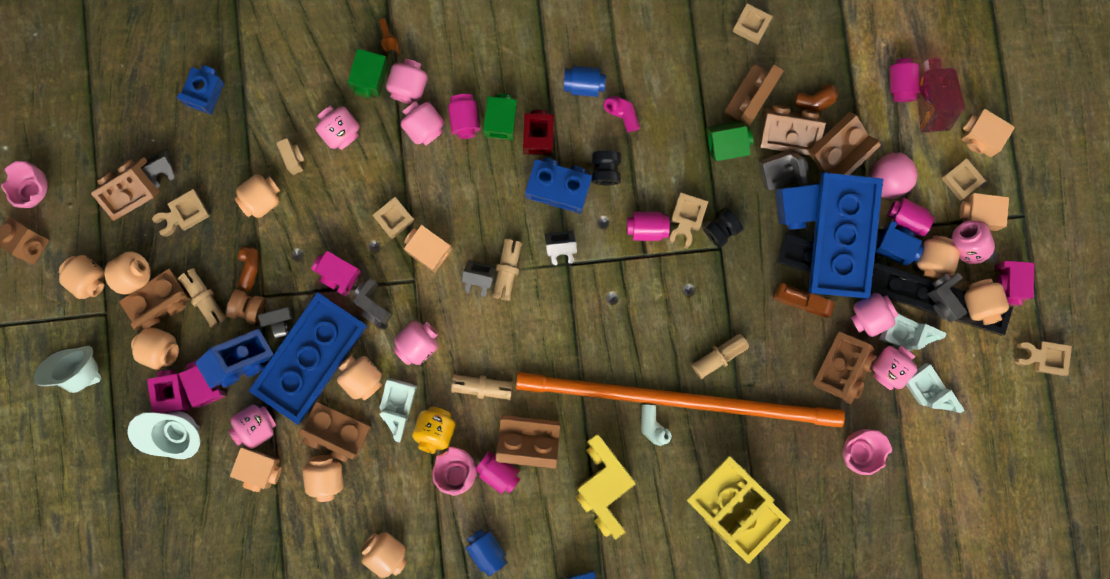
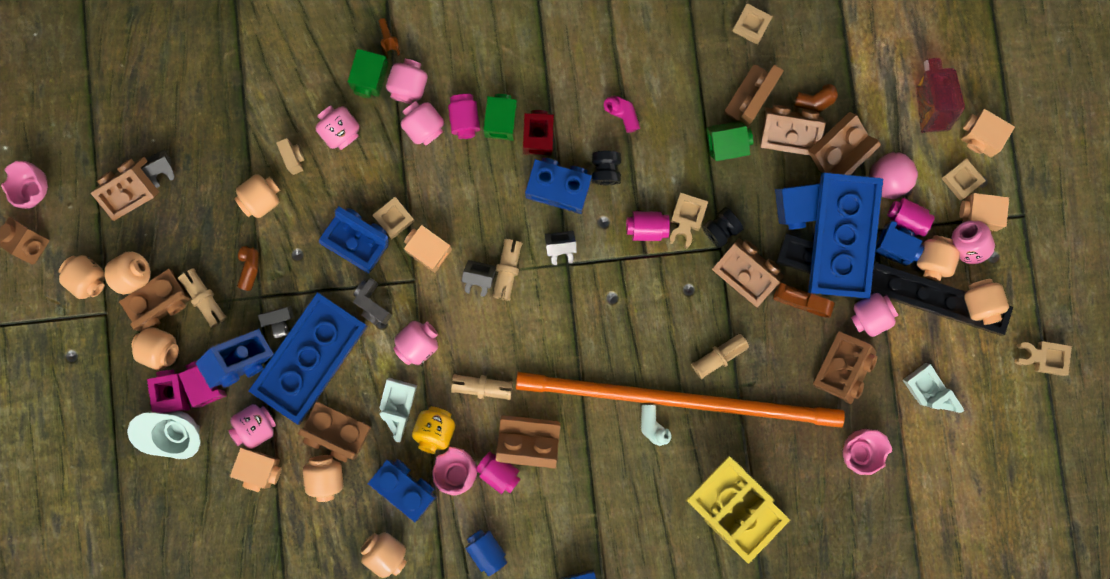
light aqua piece [33,346,101,393] -> none
tan plate [152,189,210,237] -> none
blue brick [177,65,224,115] -> none
medium nougat wheel [226,289,266,326] -> none
dark pink brick [311,251,361,297] -> none
light nougat head [337,355,382,400] -> none
blue brick [564,66,606,97] -> none
light yellow bracket [576,434,636,539] -> none
flat silver bracket [759,150,809,191] -> none
bright pink head [872,345,917,390] -> none
light aqua slope [879,314,947,351] -> none
dark pink brick [889,58,920,102] -> none
flat silver bracket [927,273,968,322] -> none
dark pink brick [995,261,1034,306] -> none
none -> blue bracket [319,206,389,274]
none -> blue brick [368,459,437,522]
none -> medium nougat bracket [712,238,783,308]

